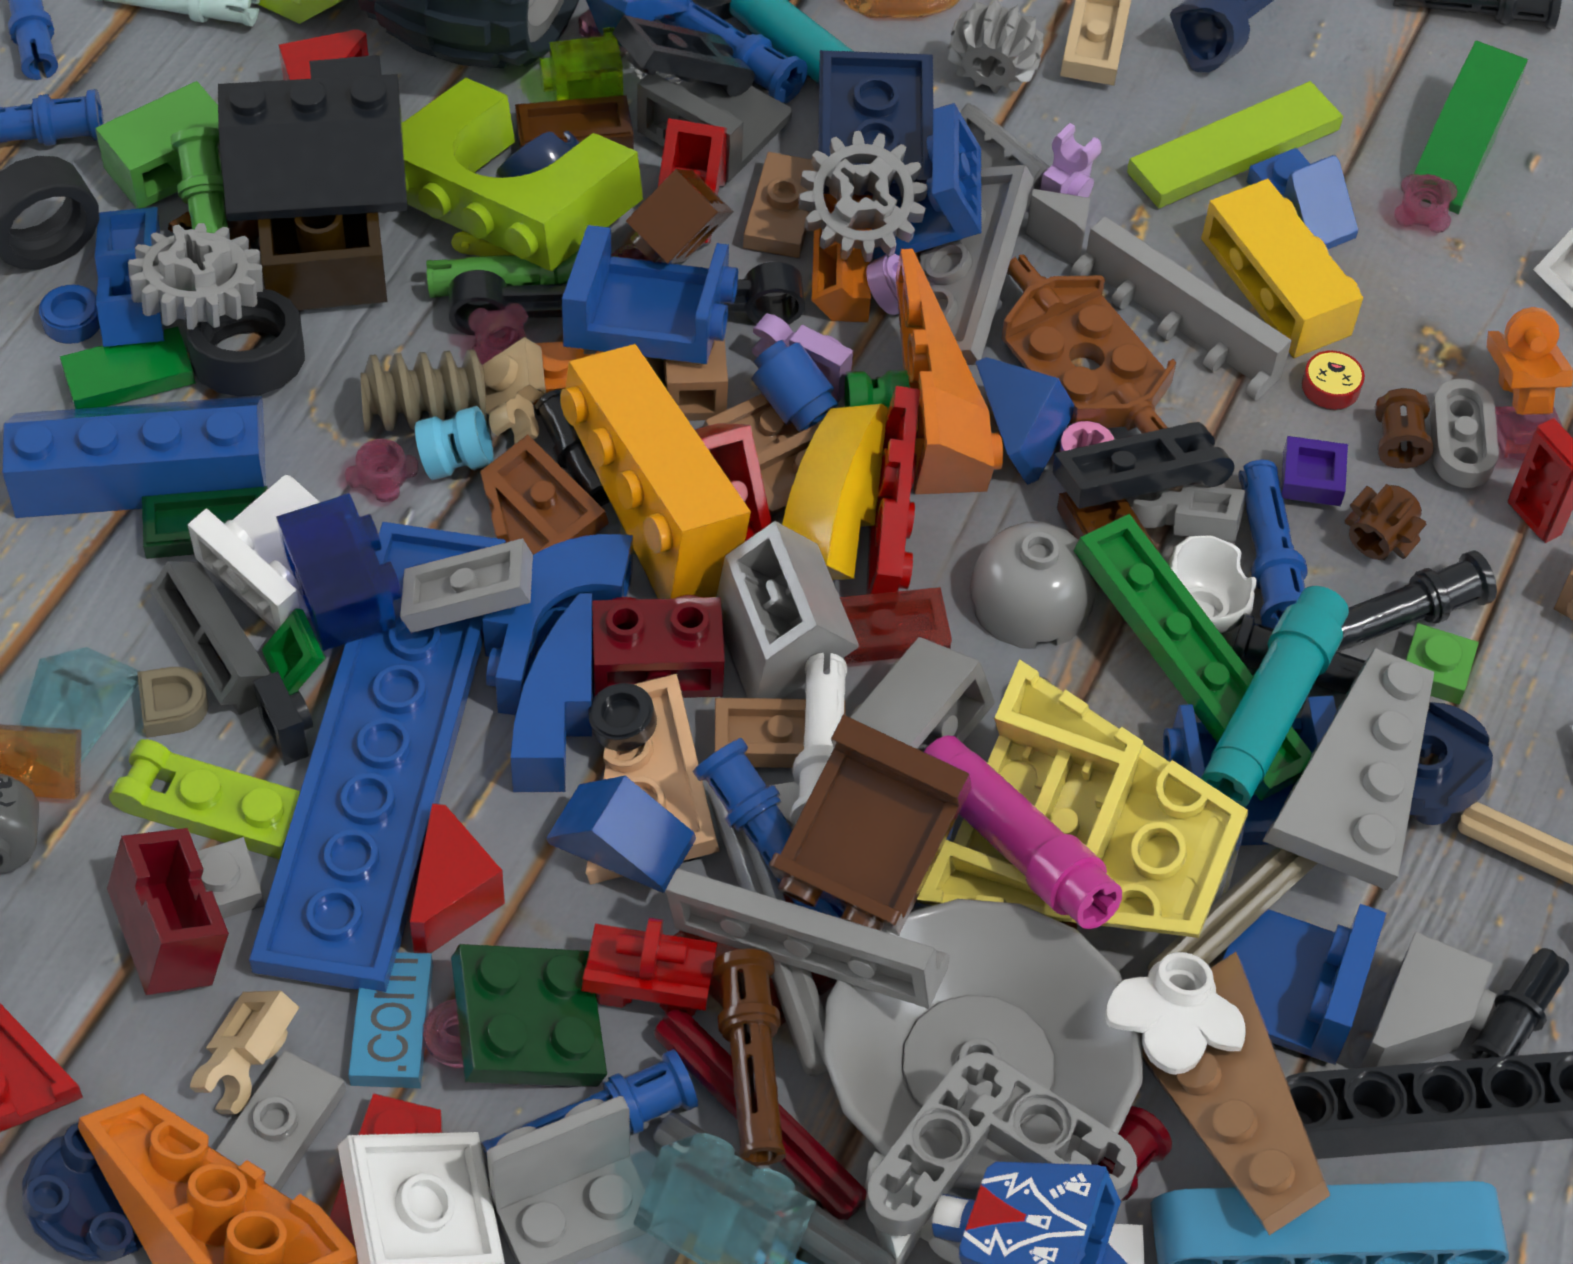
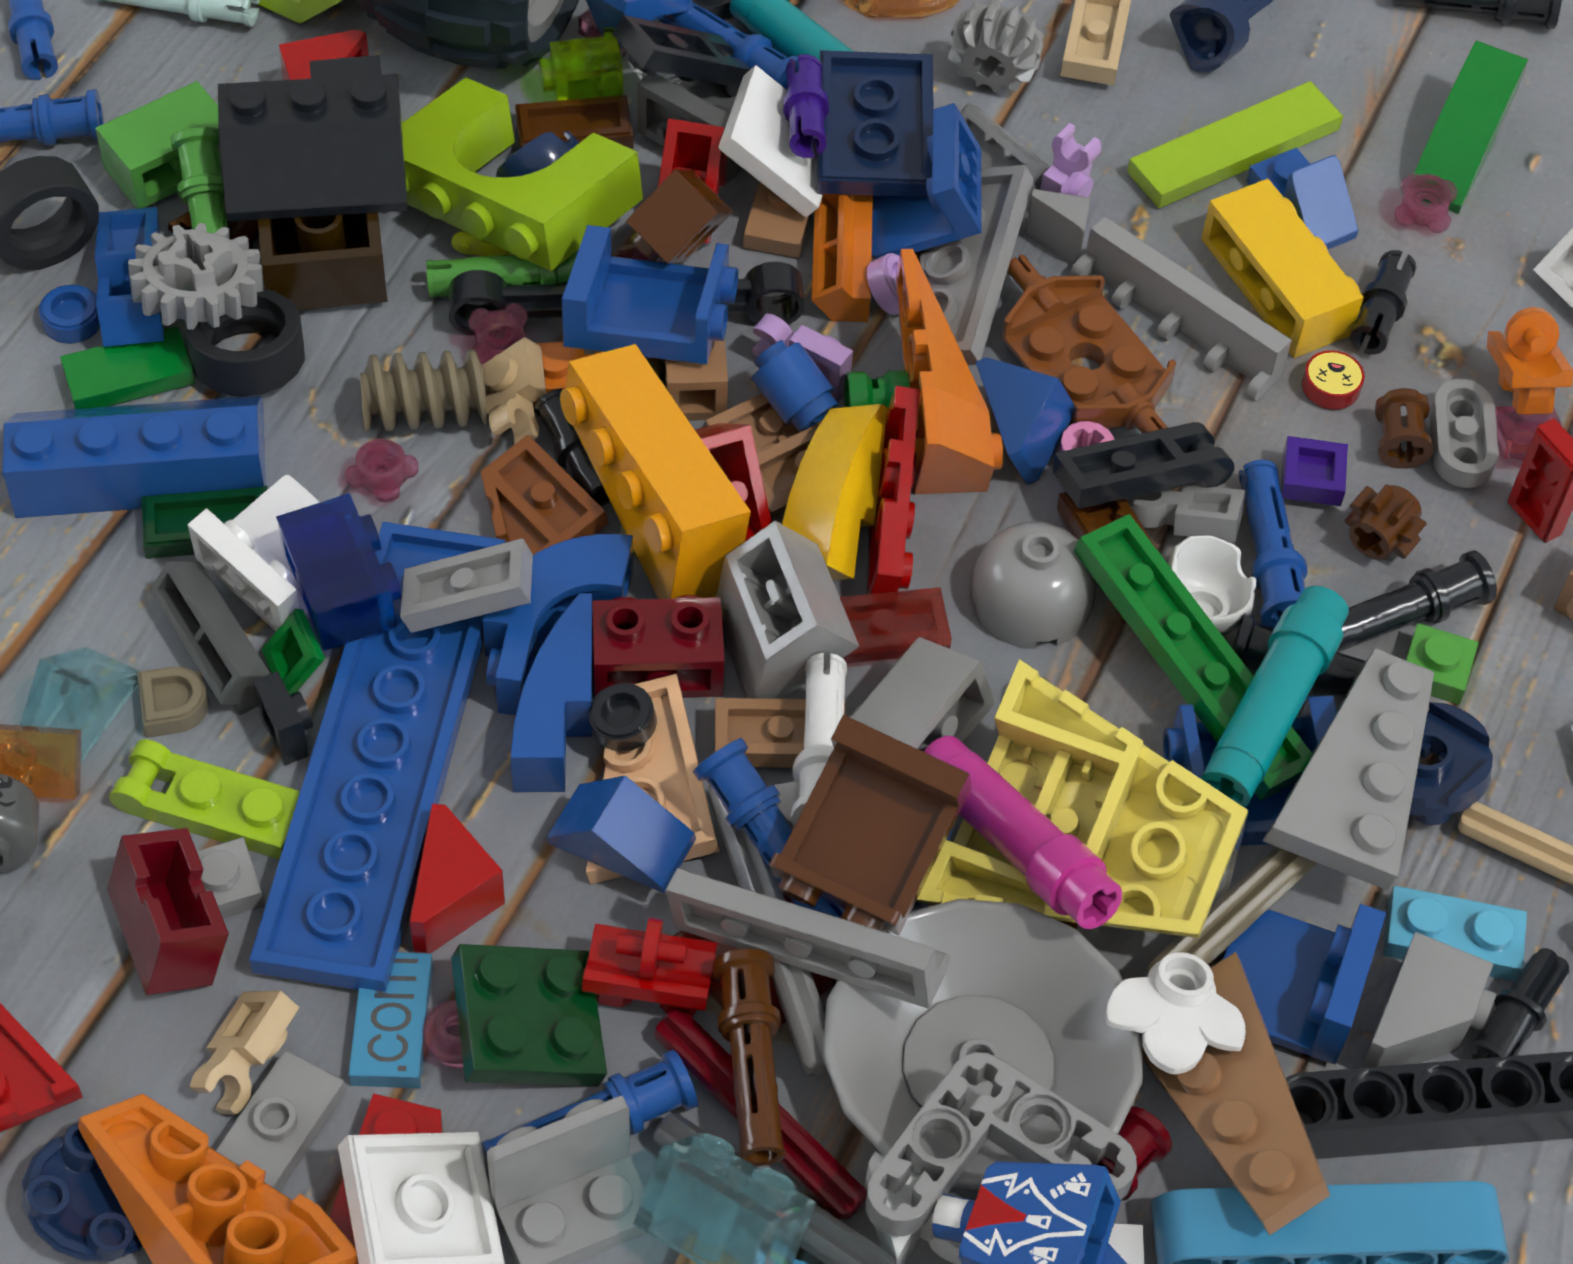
medium azure wheel [415,406,494,480] -> none
light grey gear [798,131,927,262] -> none
none -> white tile [718,65,823,217]
none -> dark purple pin [783,54,829,158]
none -> black pin [1350,250,1417,355]
none -> medium azure plate [1383,885,1527,982]

